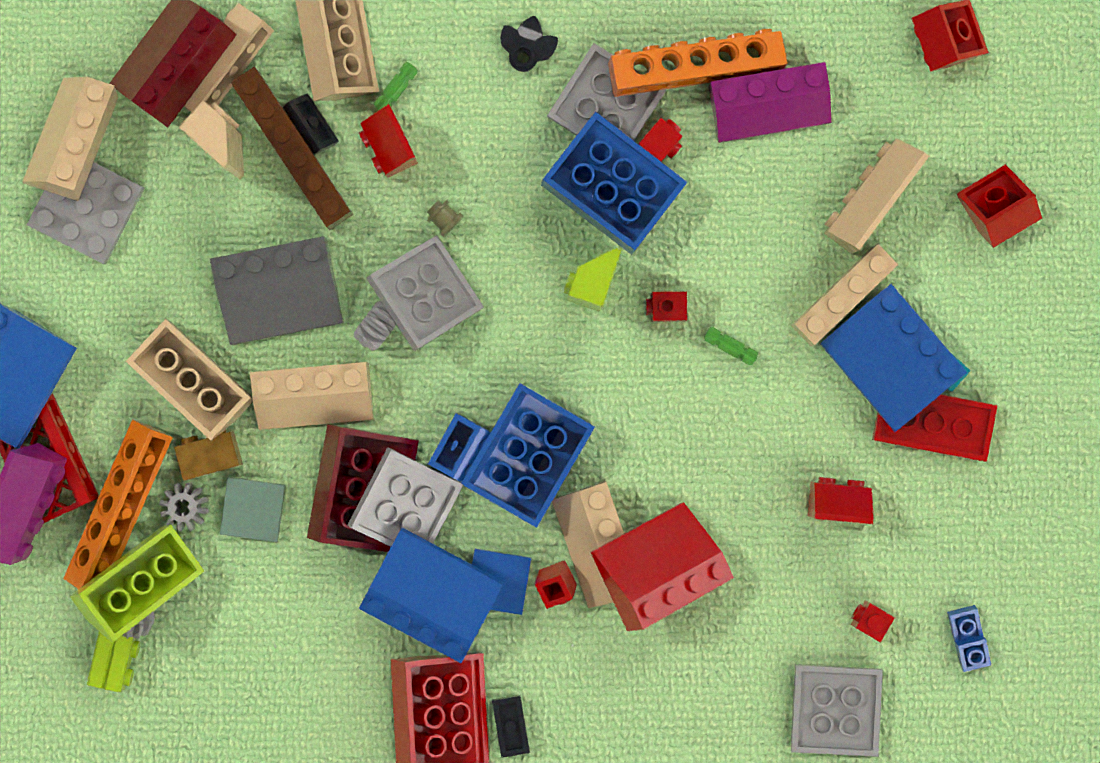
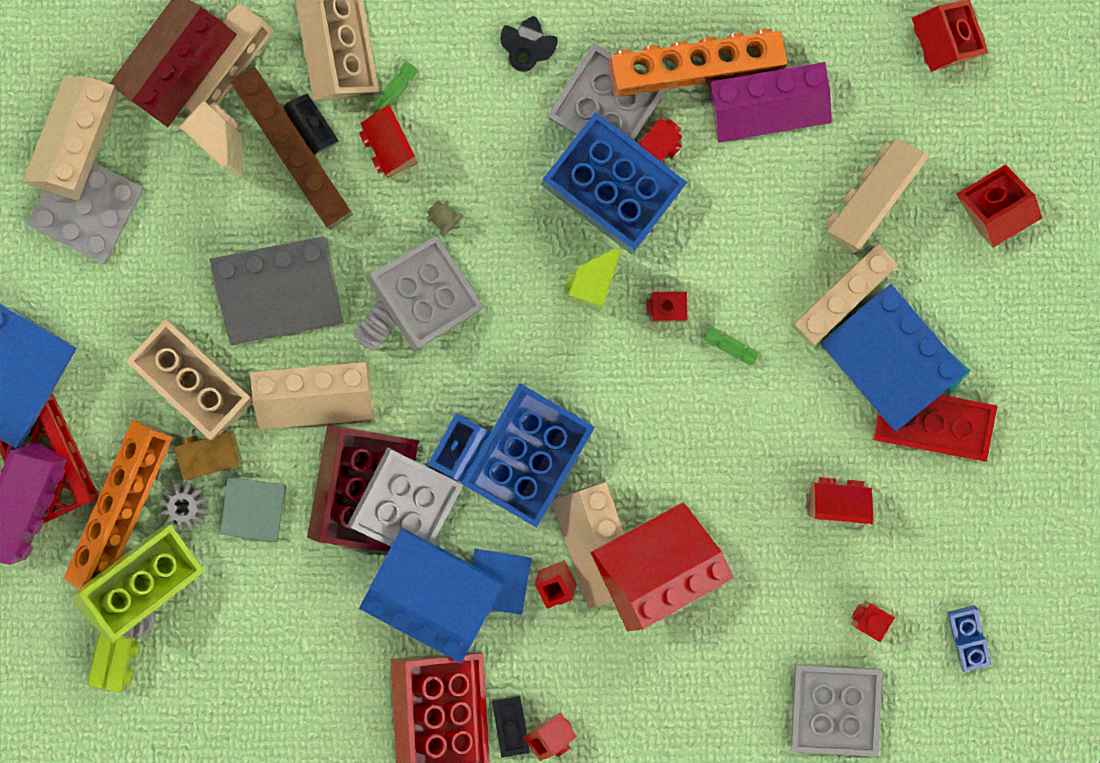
none -> brick [524,713,577,761]

